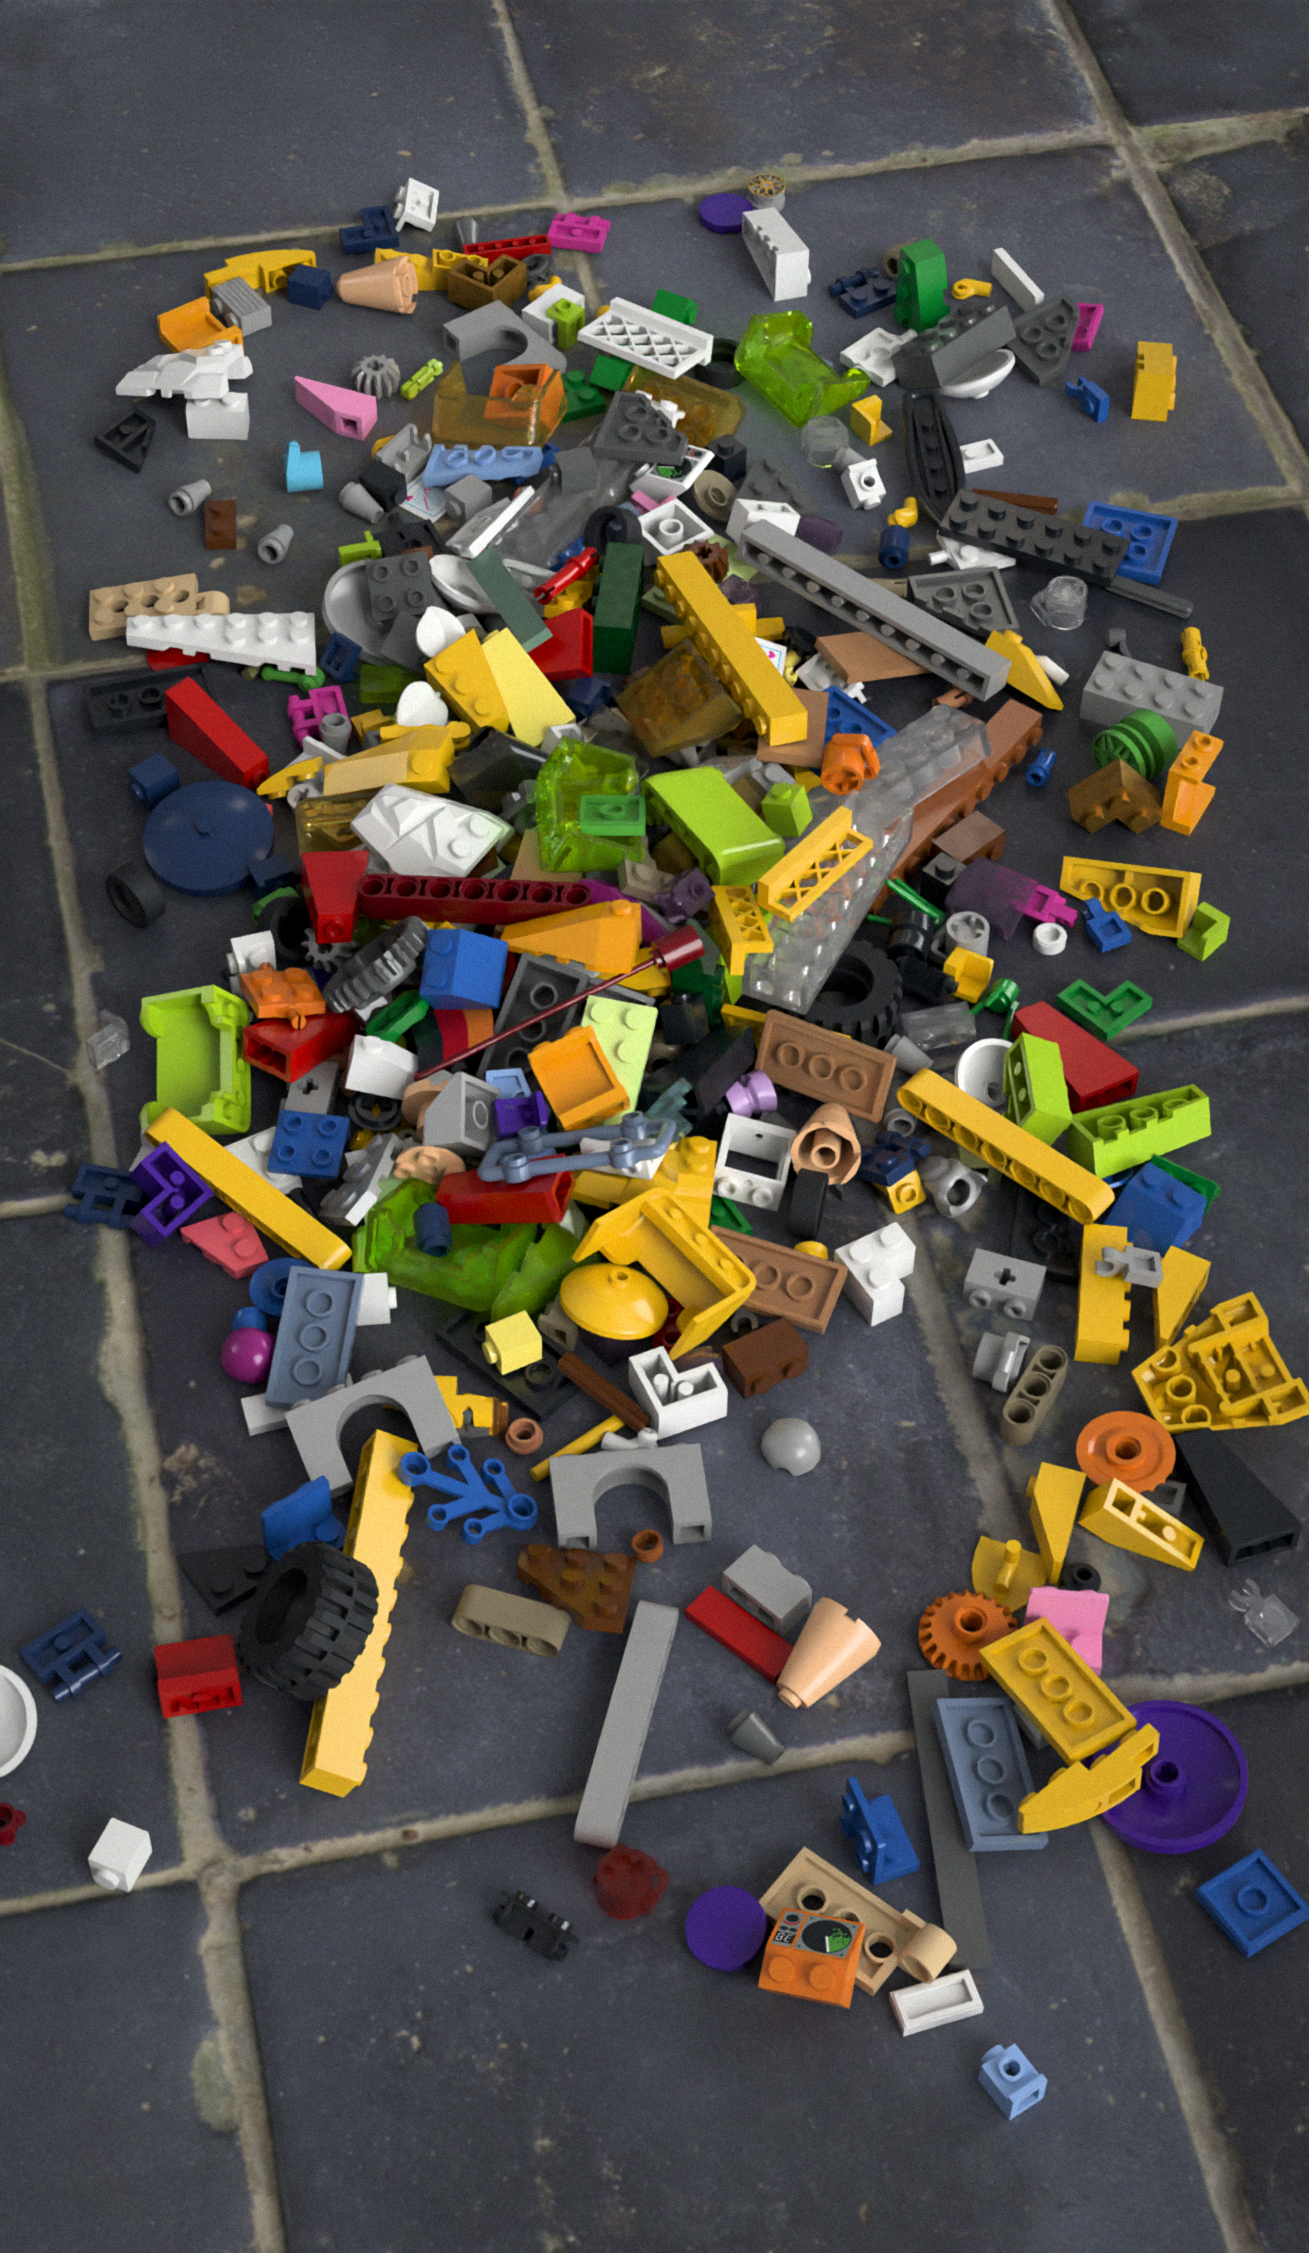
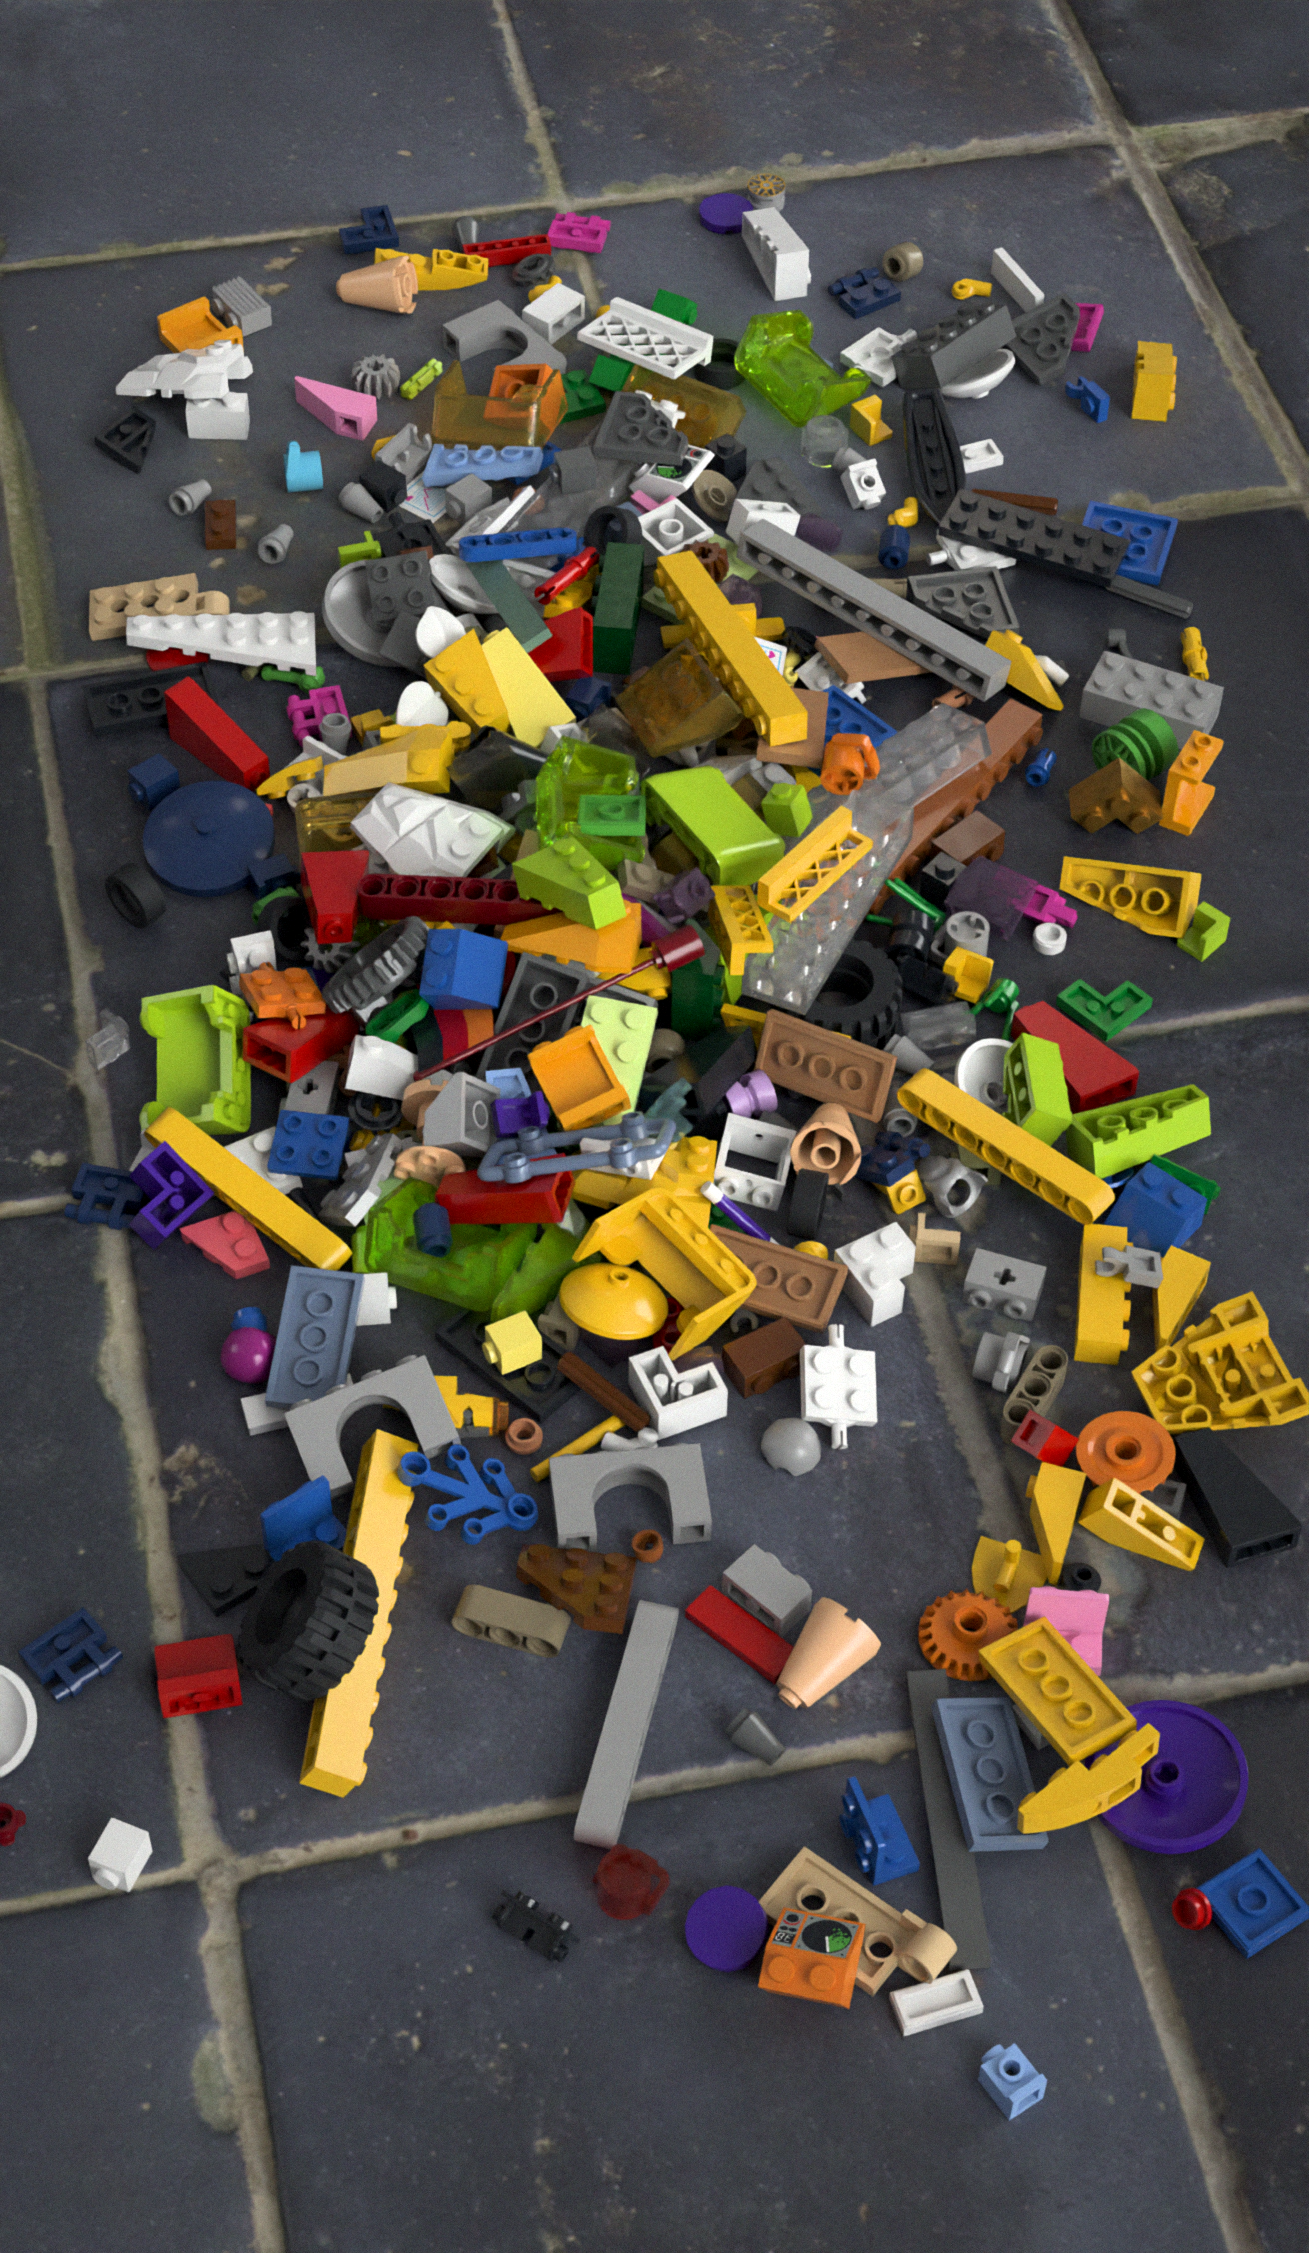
yellow slope [203,250,316,303] -> none
blue dish [249,1257,314,1319] -> none
dark blue brick [287,264,334,311] -> none
dark blue bracket [319,632,363,684] -> none
clear neon green plate [360,664,424,703] -> none
white bracket [392,178,439,232] -> none
pearl gold brick [447,254,527,311] -> none
lime bracket [546,298,585,350] -> none
black brick [659,989,710,1045] -> none
green wedge [893,238,950,338] -> none
black wing [1008,1183,1079,1286] -> none
clear piece [1030,576,1088,630] -> none
blue plate [1081,897,1132,953] -> none
clear plate [1229,1579,1300,1649] -> none
none -> blue beam [459,528,577,562]
none -> lime wedge [512,836,627,930]
none -> dark purple bar [700,1181,780,1245]
none -> white plate [800,1324,877,1449]
none -> tan bracket [909,1213,961,1265]
none -> red brick [1011,1409,1079,1467]
none -> red plate [1172,1888,1212,1930]

